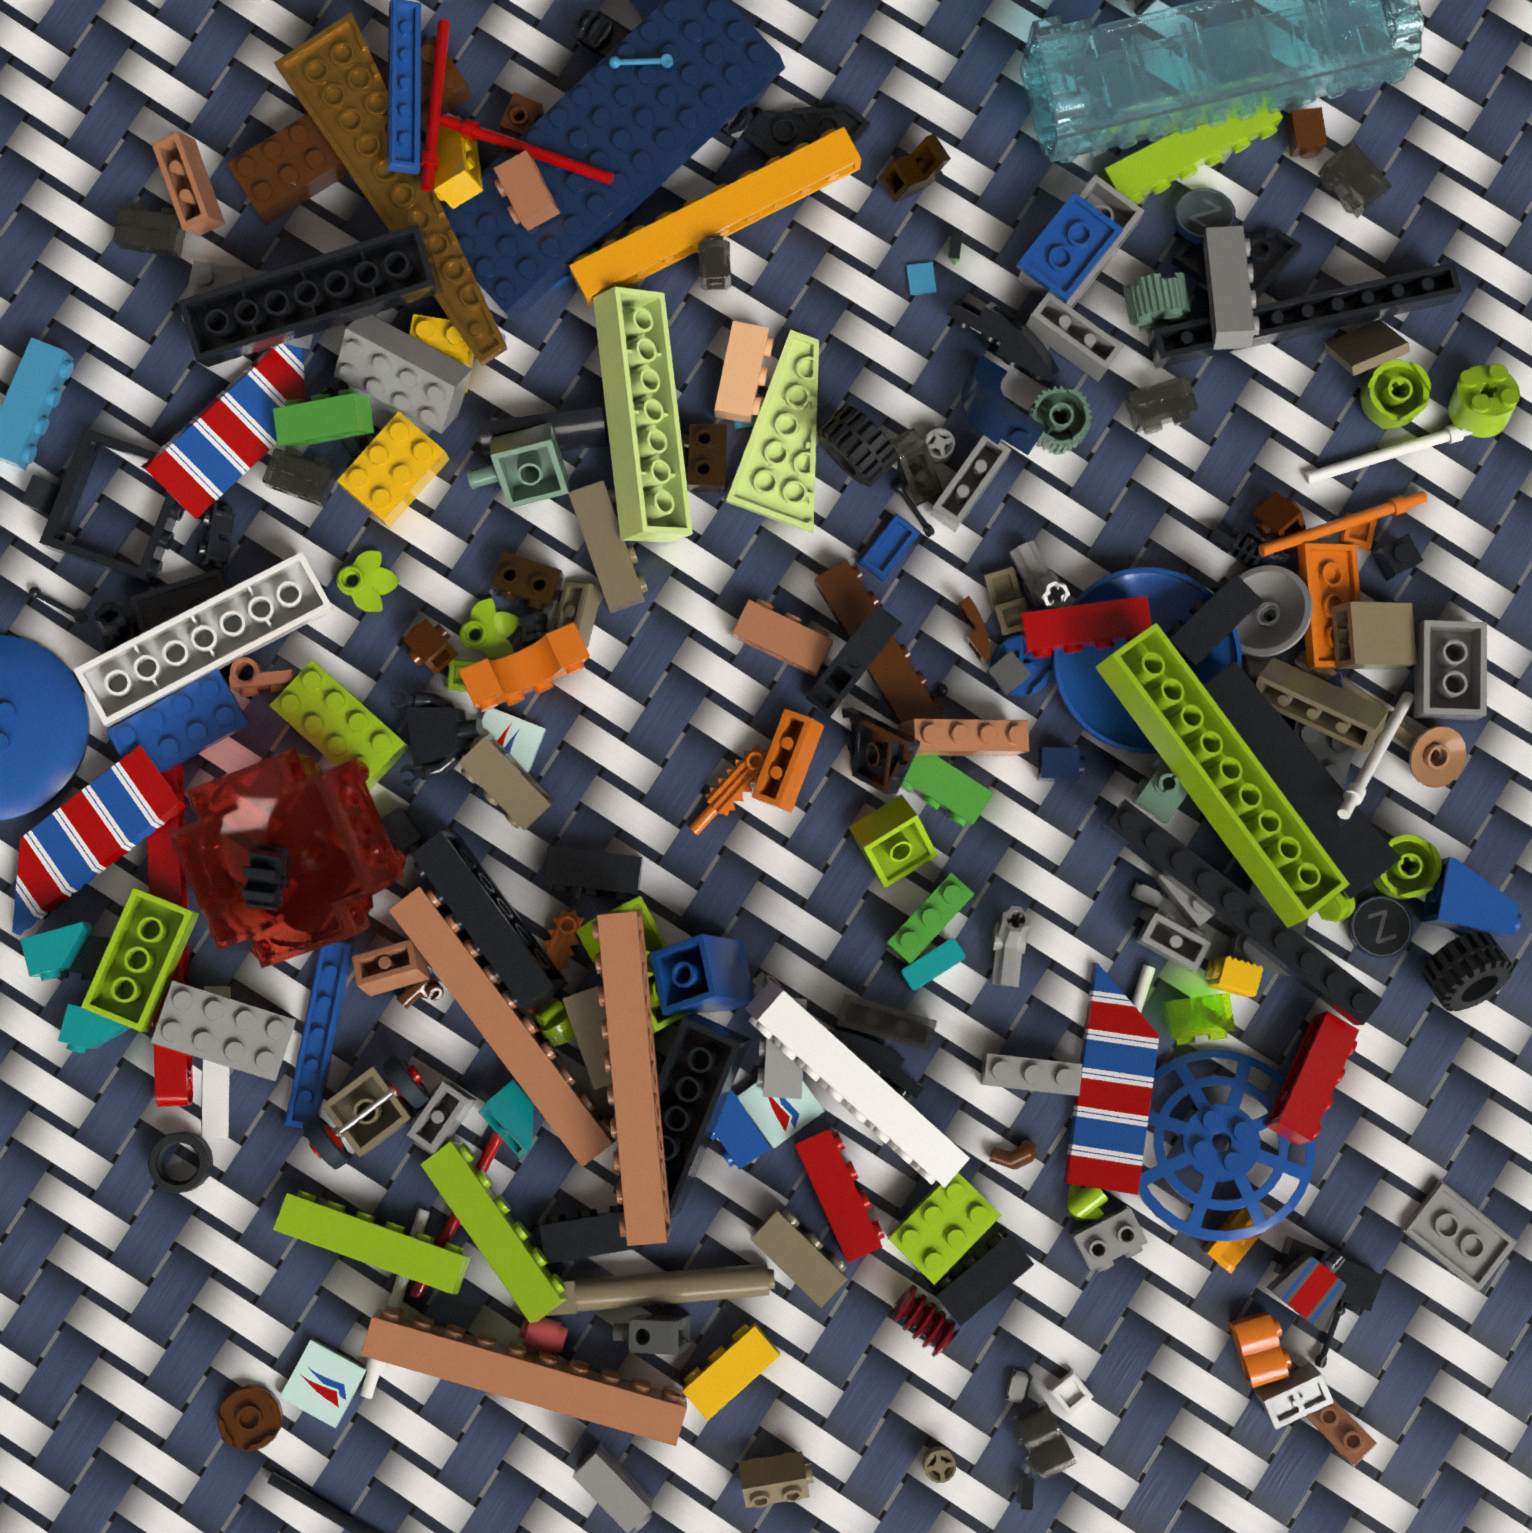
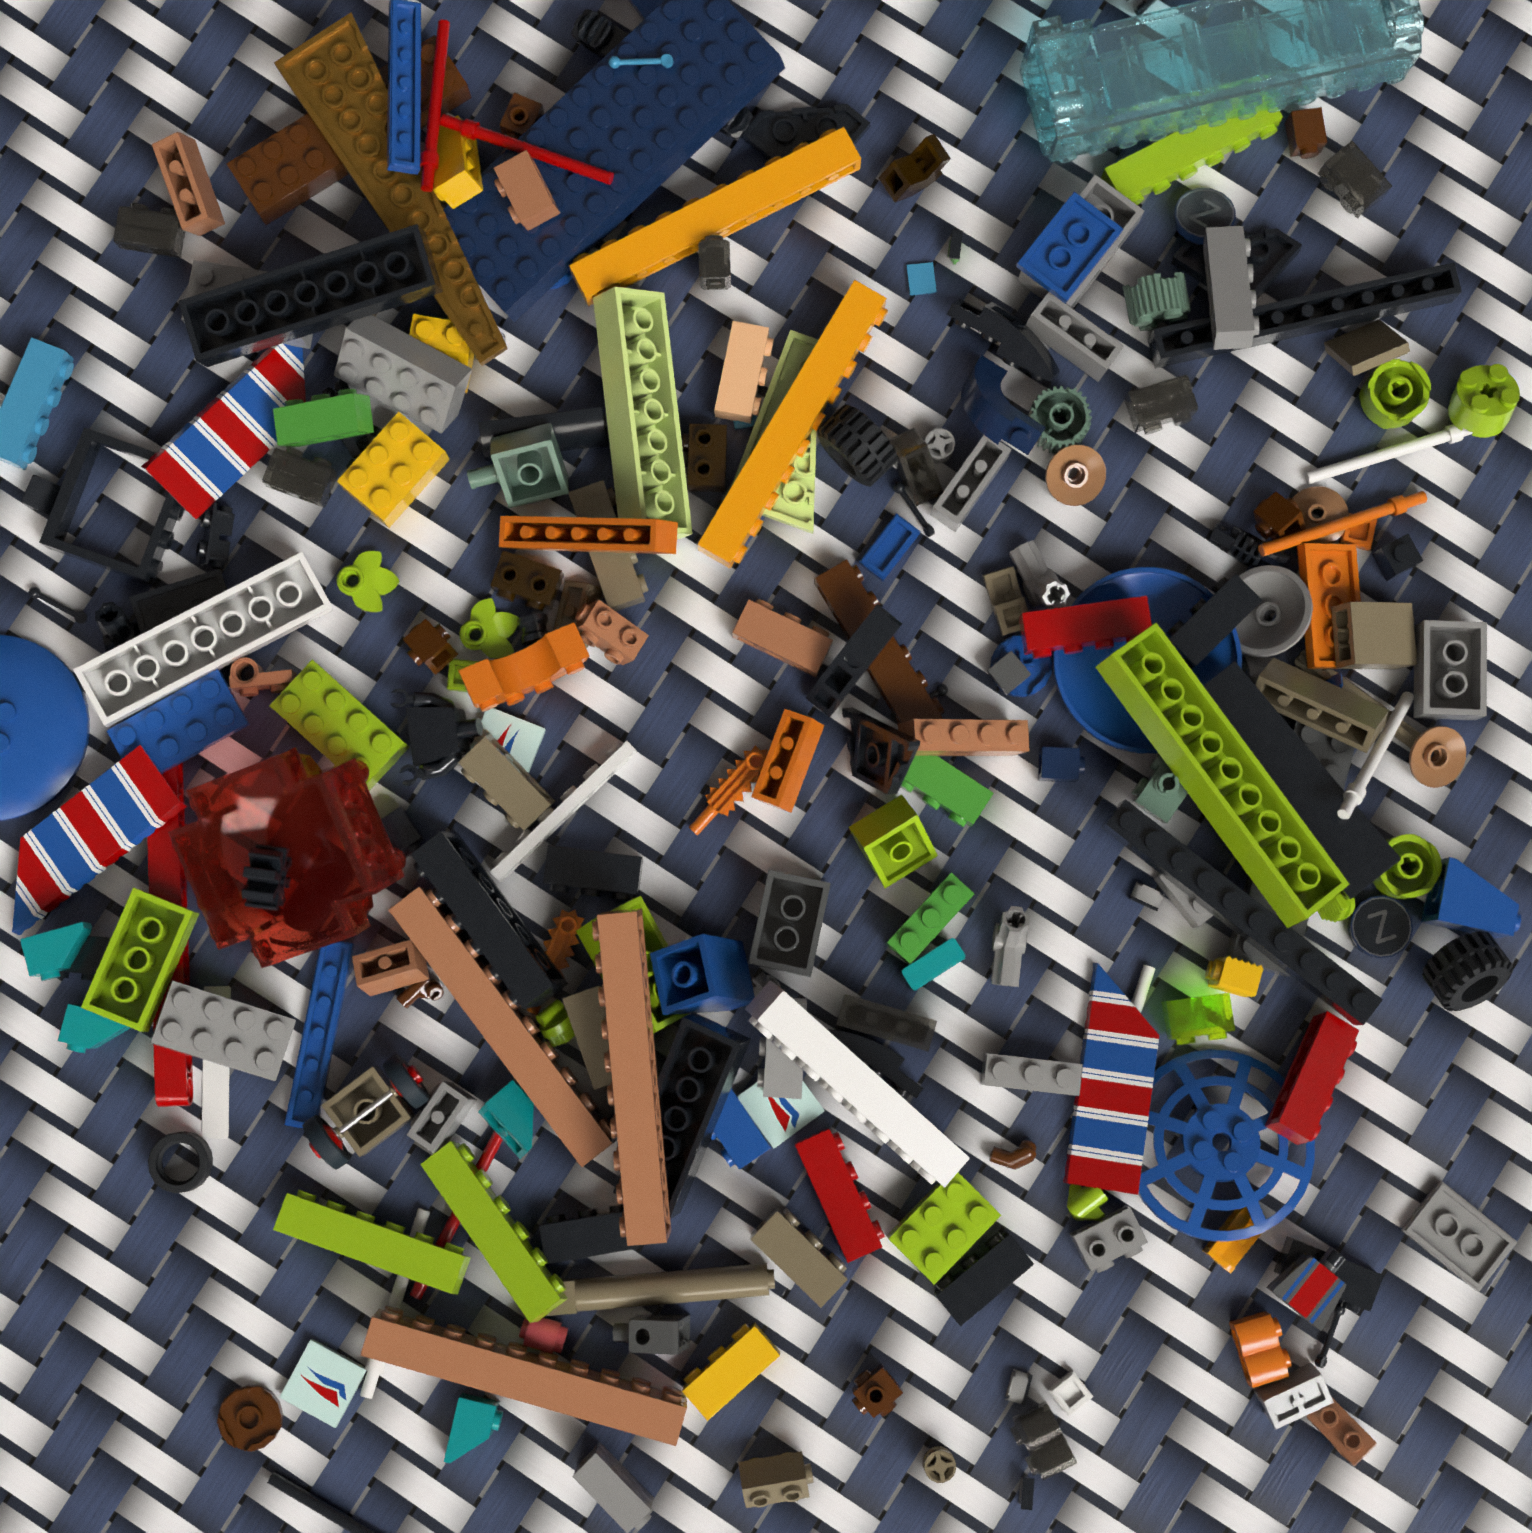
dark red piece [890,1285,960,1357] -> none
reddish brown slope [957,596,991,665] -> none
light grey brick [1135,911,1212,972] -> none
none -> teal slope [444,1393,503,1463]
none -> white plate [490,741,637,882]
none -> orange brick [499,516,678,554]
none -> nougat brick [575,599,649,665]
none -> light orange brick [697,280,888,569]
none -> dark grey brick [749,870,831,977]
none -> reddish brown brick [852,1364,903,1418]
none -> medium nougat dish [1045,444,1106,506]
none -> medium nougat dish [1292,486,1349,544]

